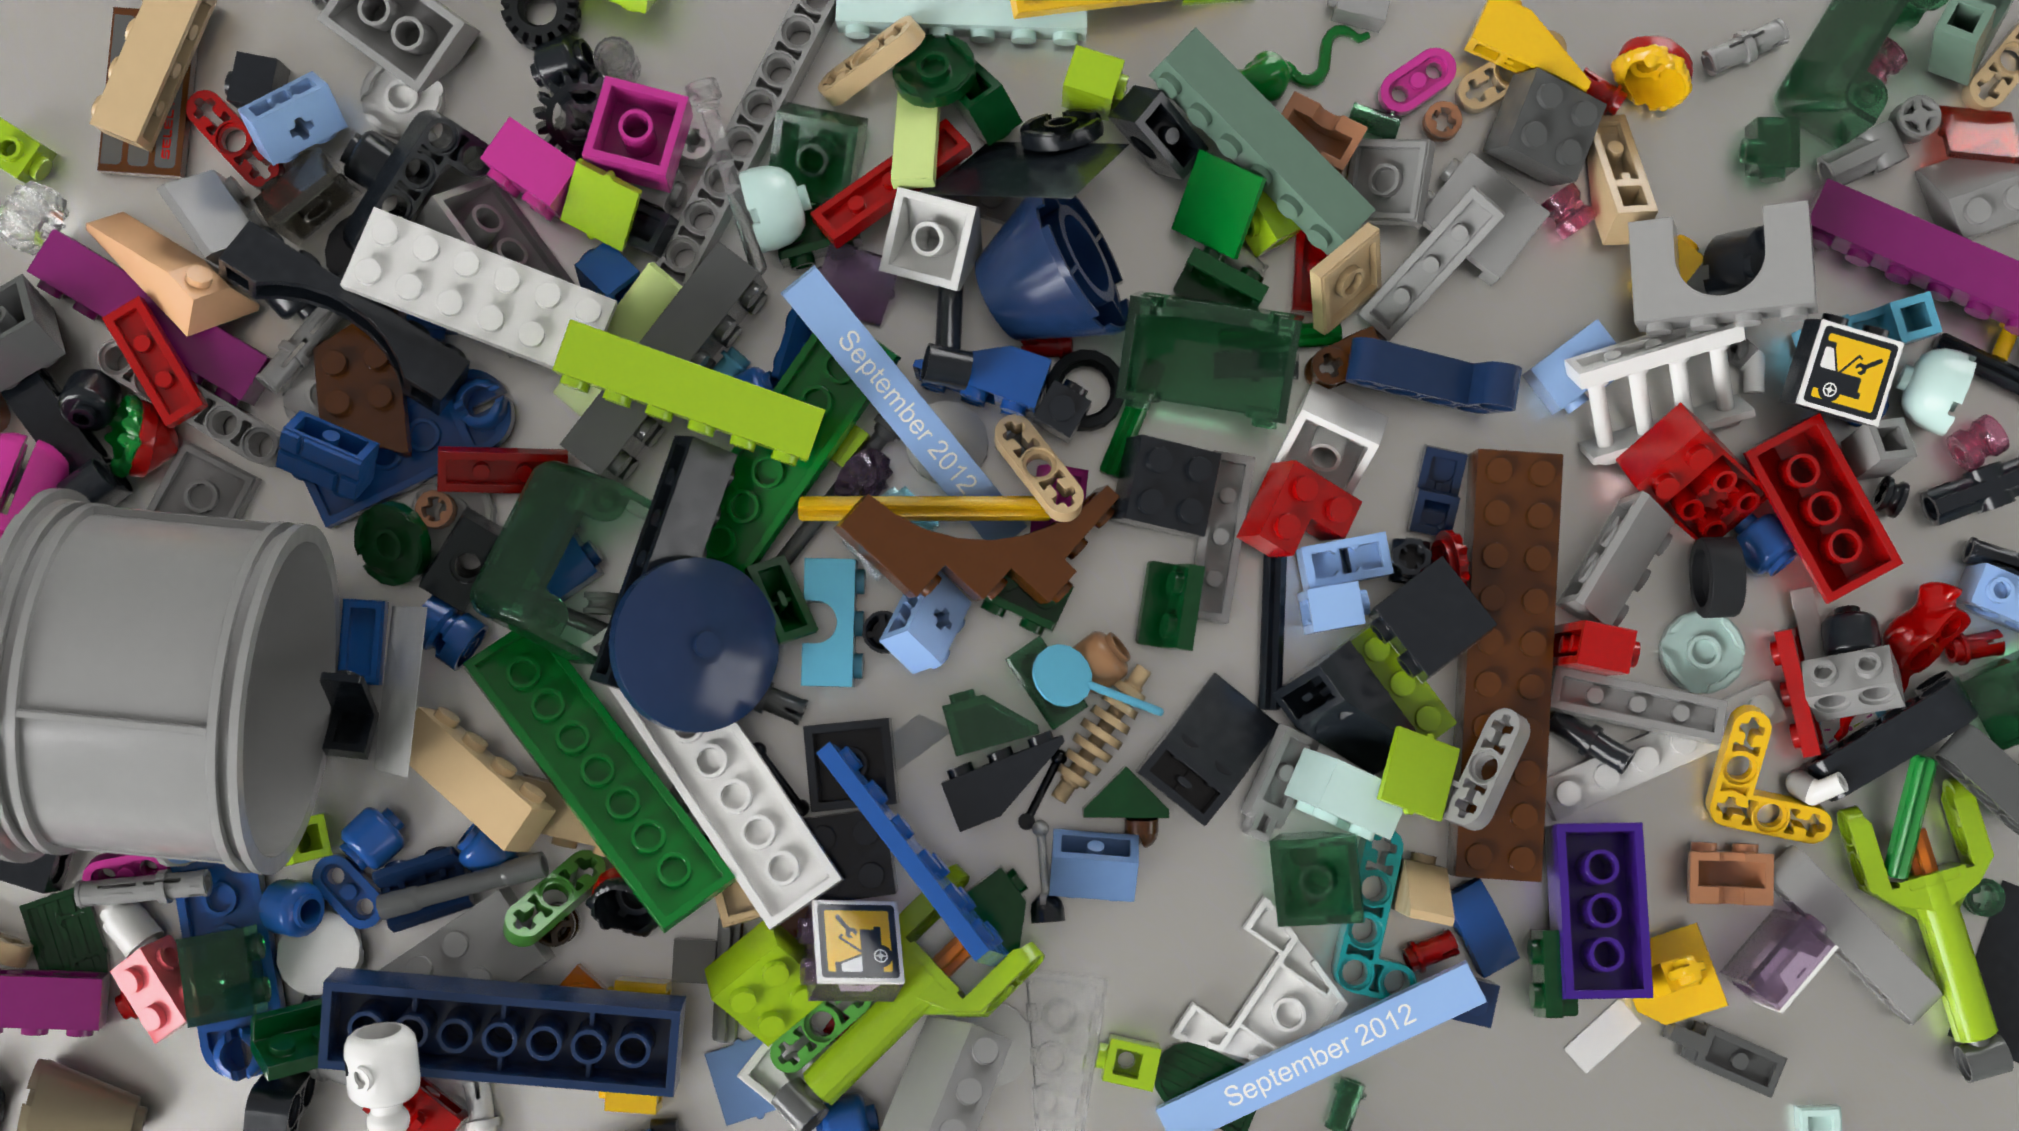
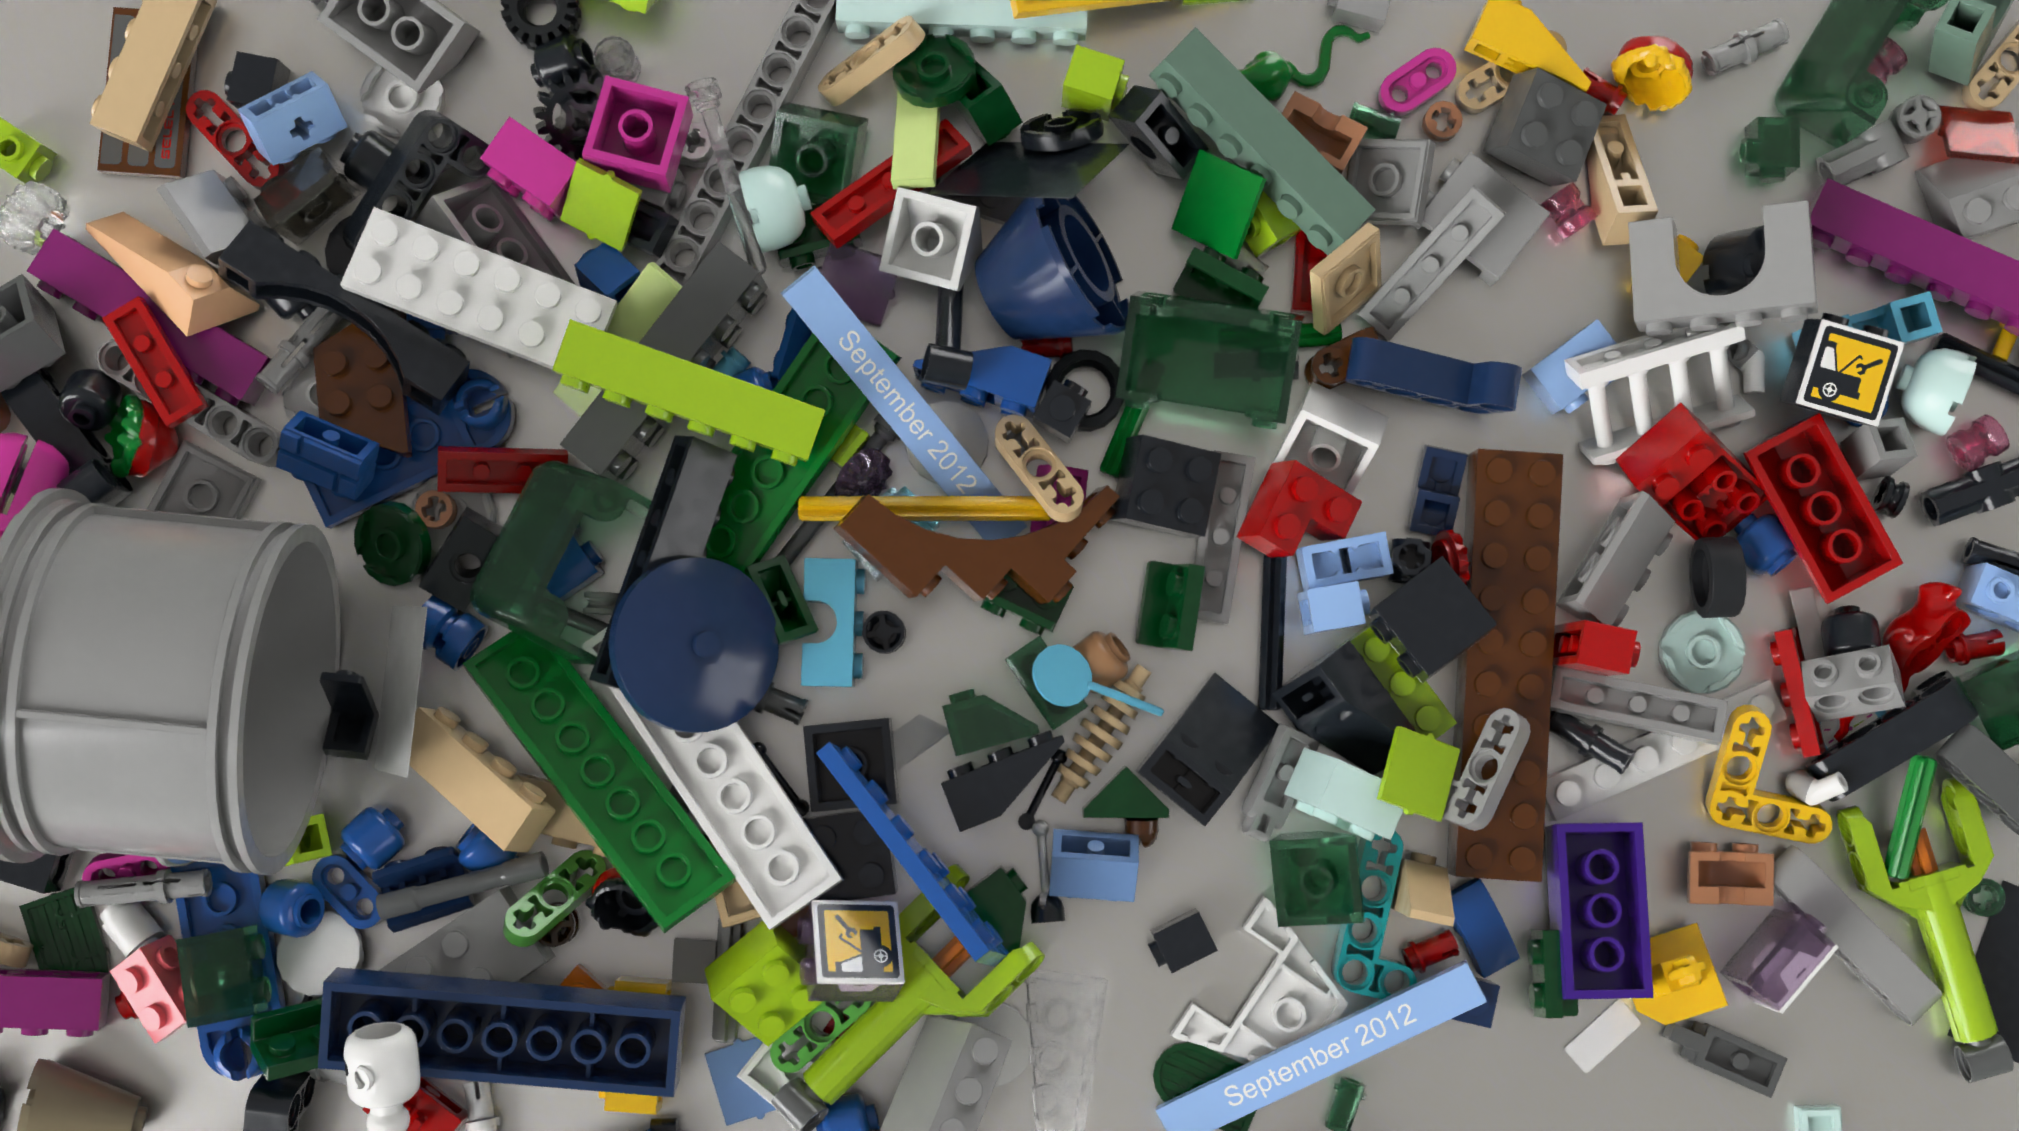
blue tile [337,599,389,685] -> none
light blue brick [879,571,972,674] -> none
lime brick [1095,1034,1162,1092] -> none
none -> black brick [1148,908,1218,973]

